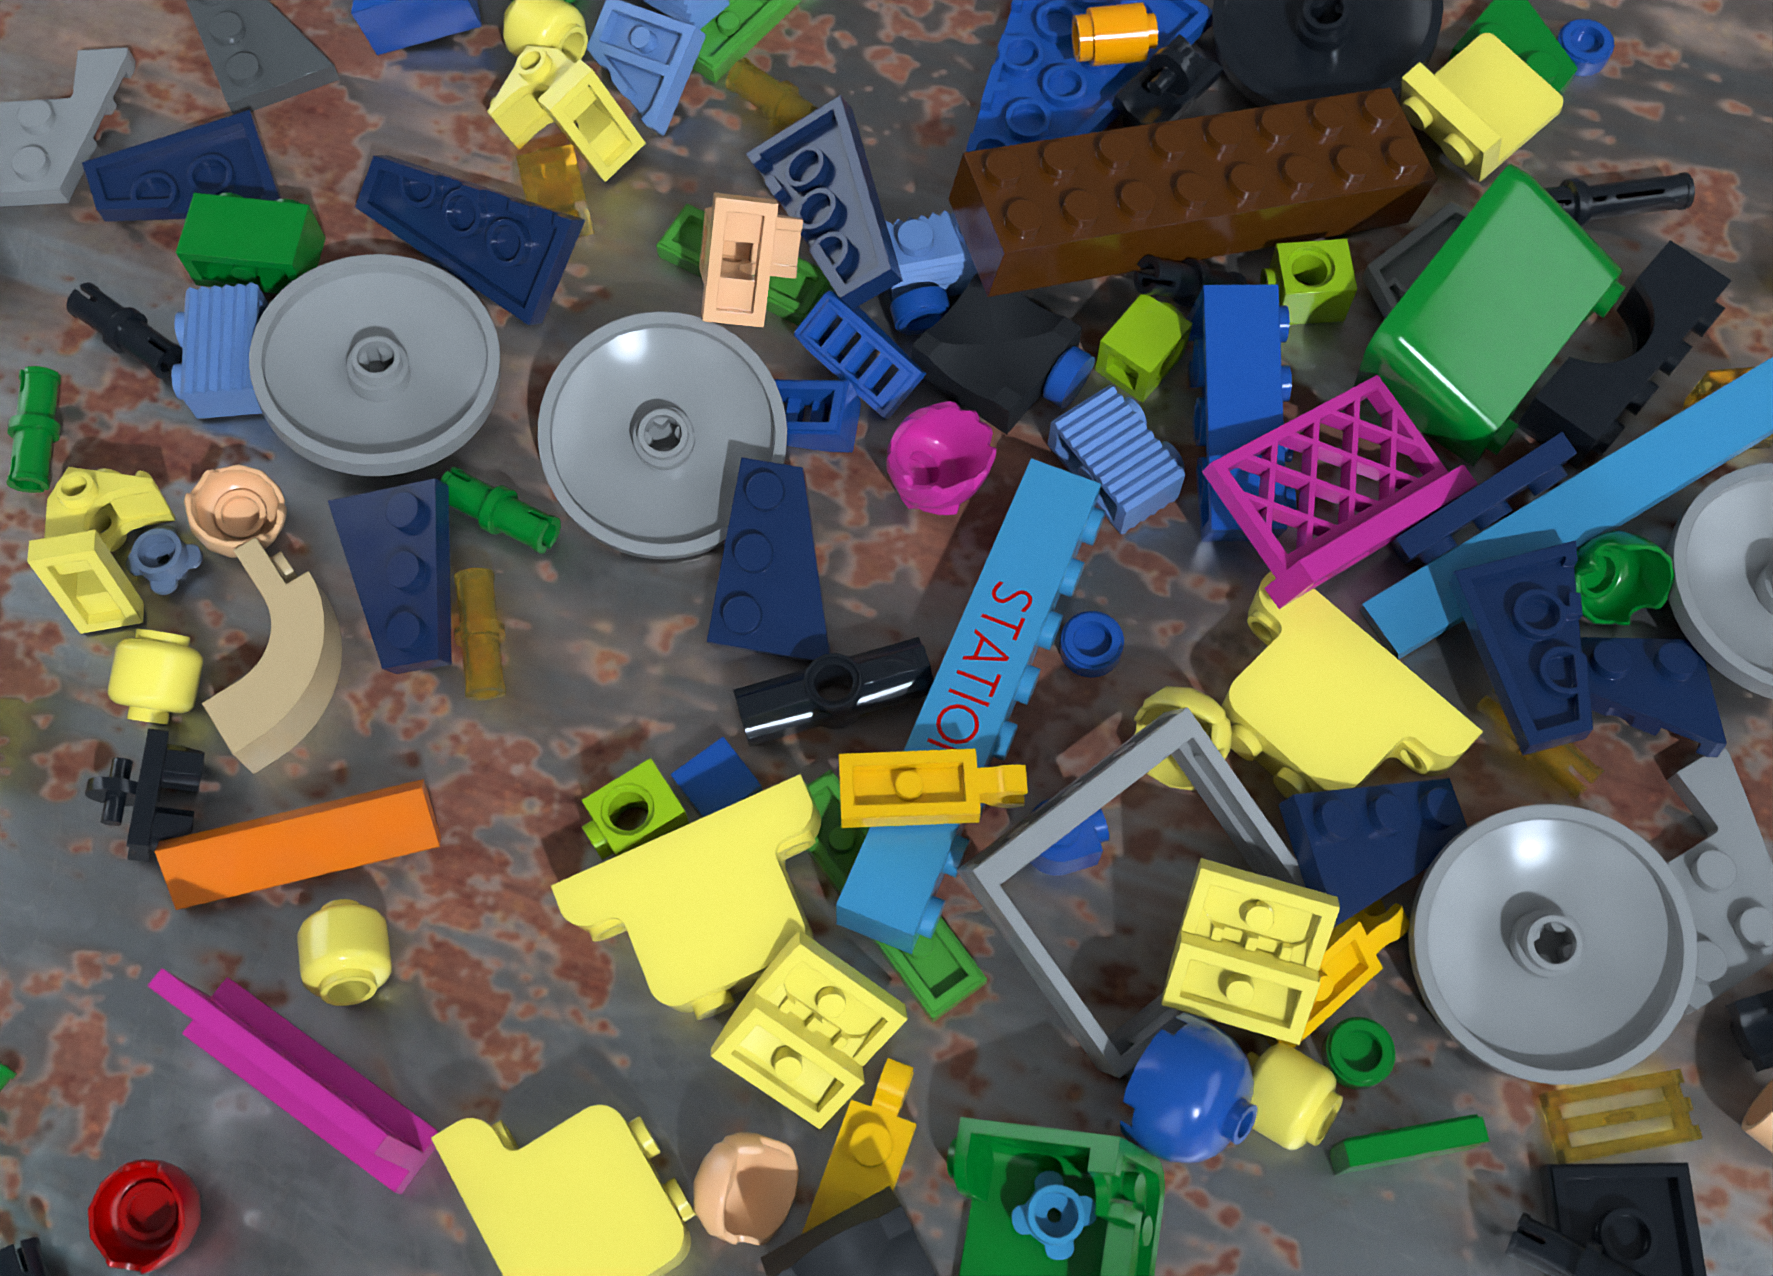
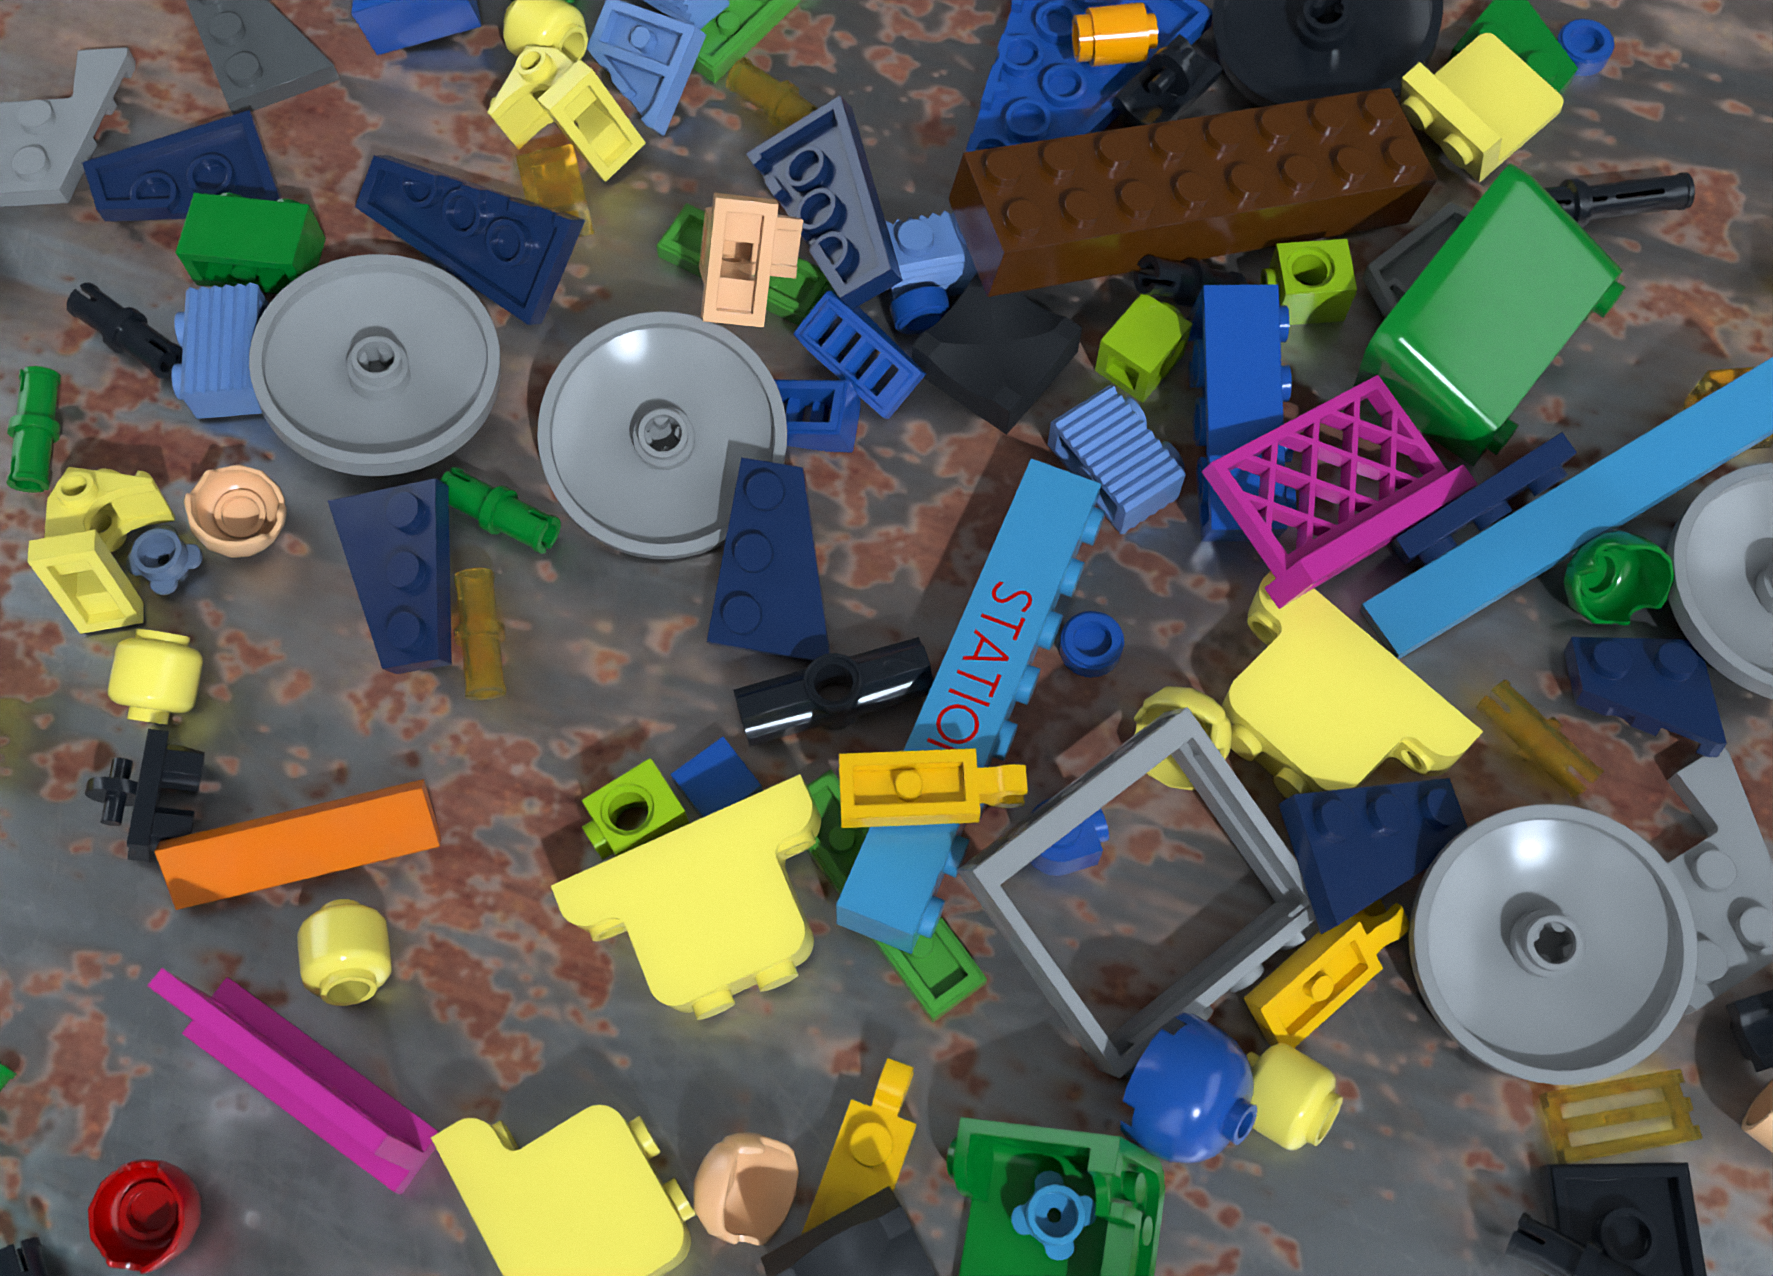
tan arch [202,537,342,774] -> none
light yellow slope [711,930,908,1129] -> none
dark pink hair [886,401,996,516] -> none
blue tile [1043,346,1095,409] -> none
light yellow slope [1161,858,1340,1045] -> none
green tile [1321,1017,1396,1090] -> none
green tile [1328,1114,1490,1175] -> none
dark blue wing [1448,540,1593,755] -> none
black arch [1518,240,1732,469] -> none

